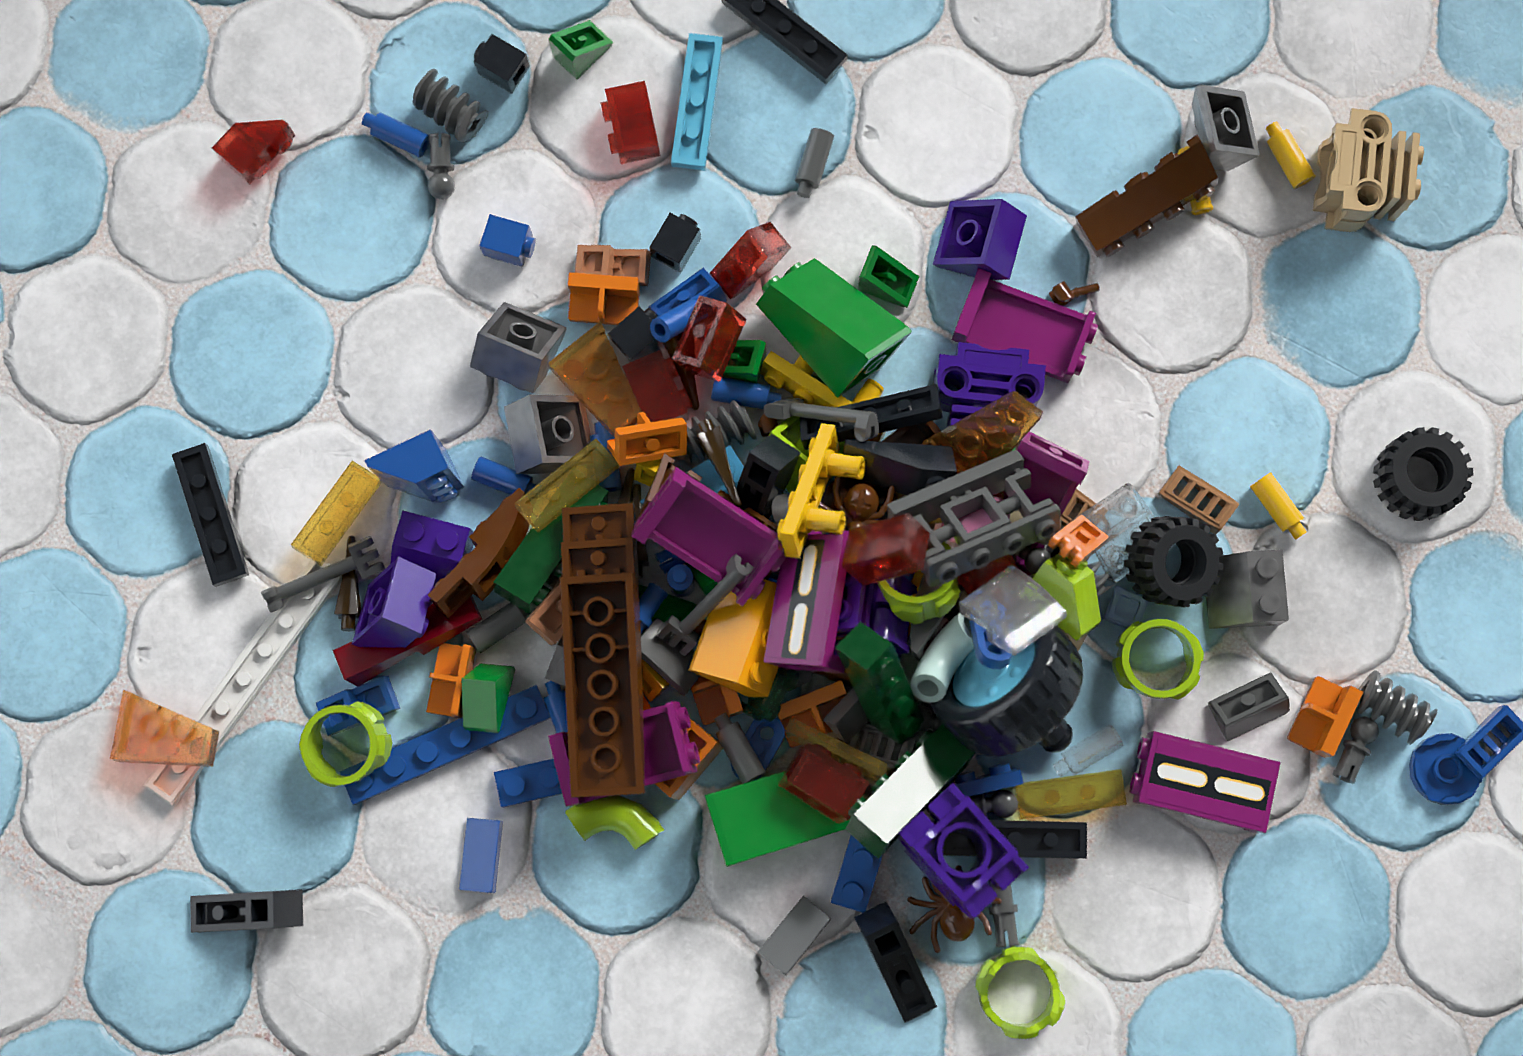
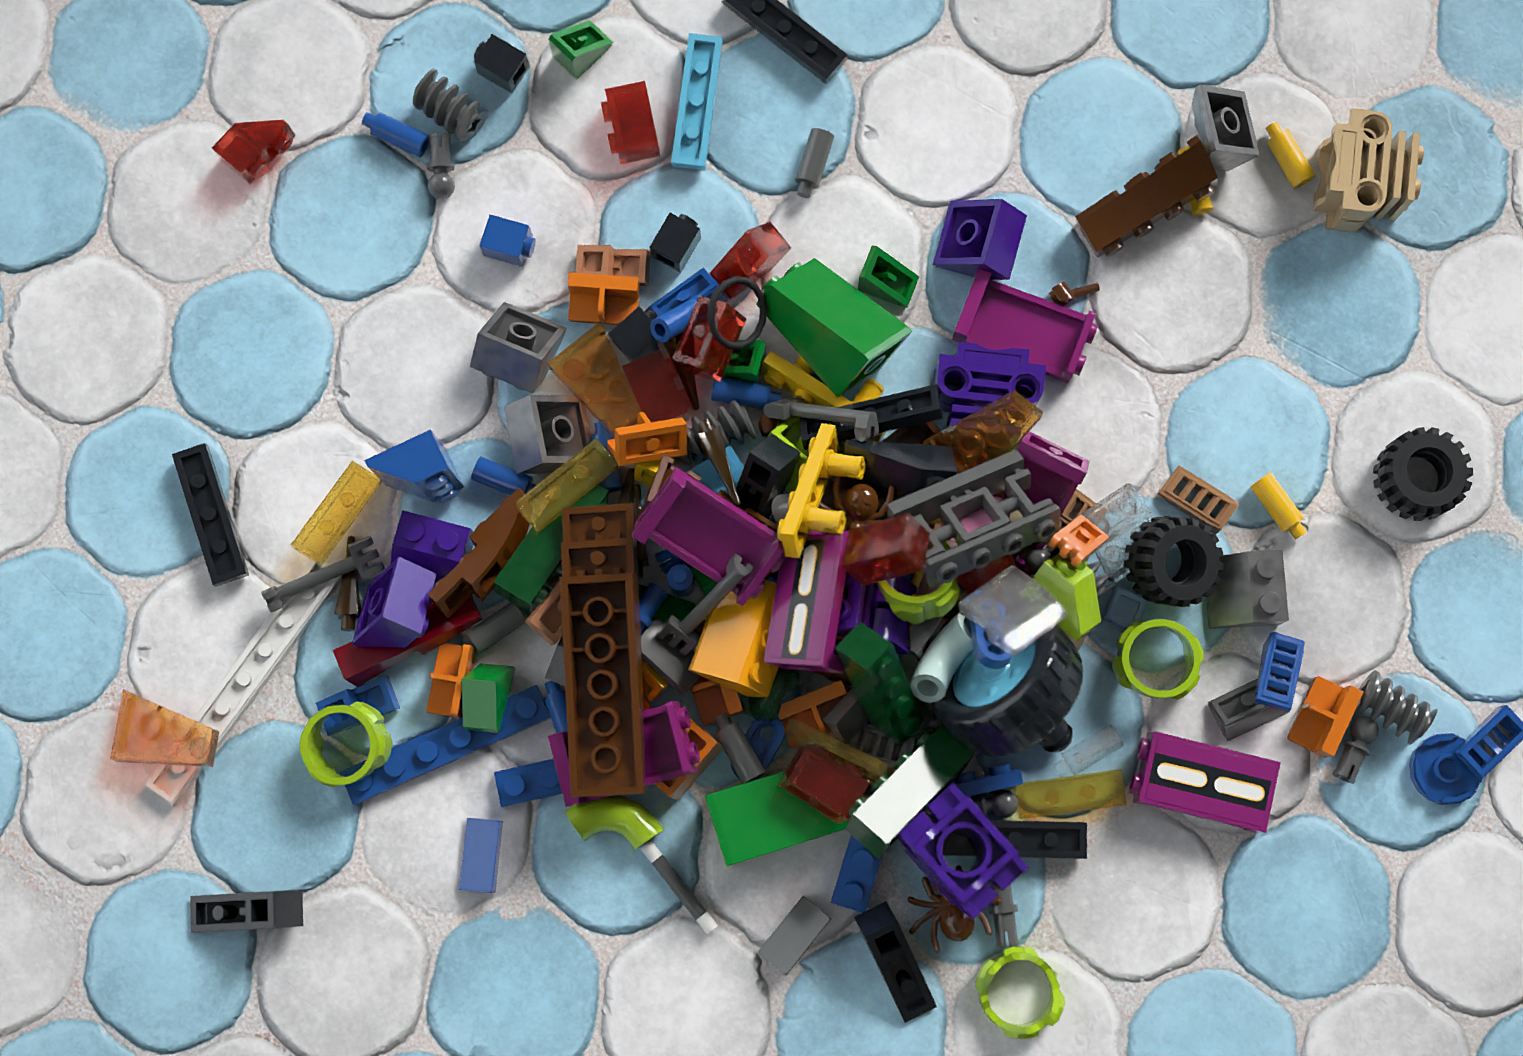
none -> dark grey bar [640,840,718,934]
none -> black piece [707,276,767,350]
none -> blue slope [1254,632,1305,713]

